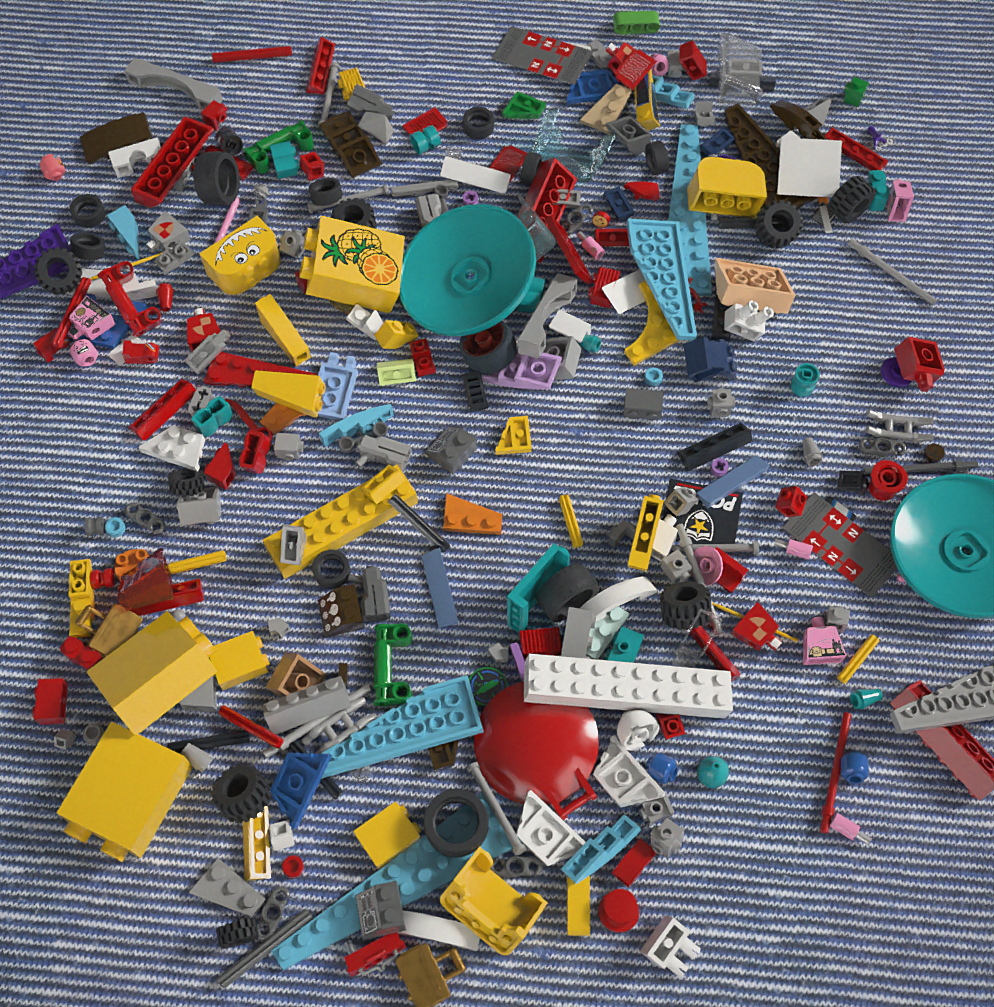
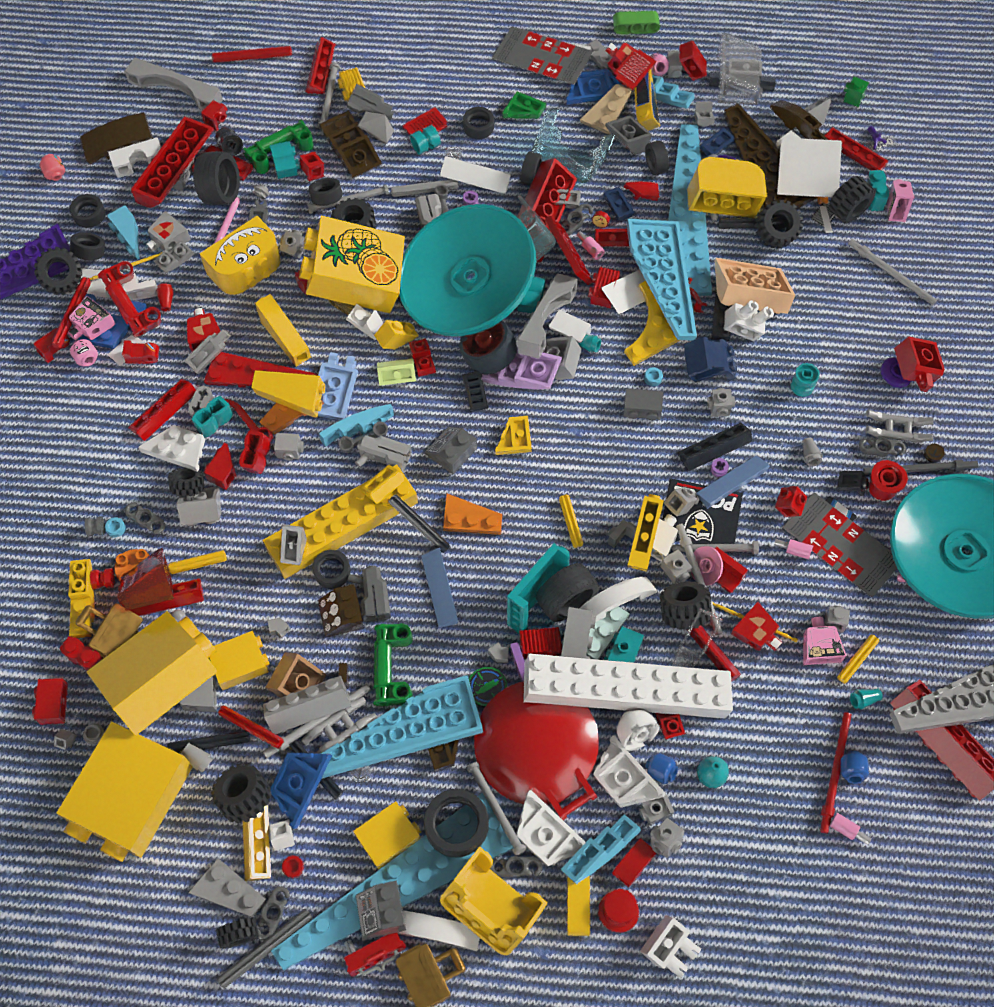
red window [489,145,528,184] -> none

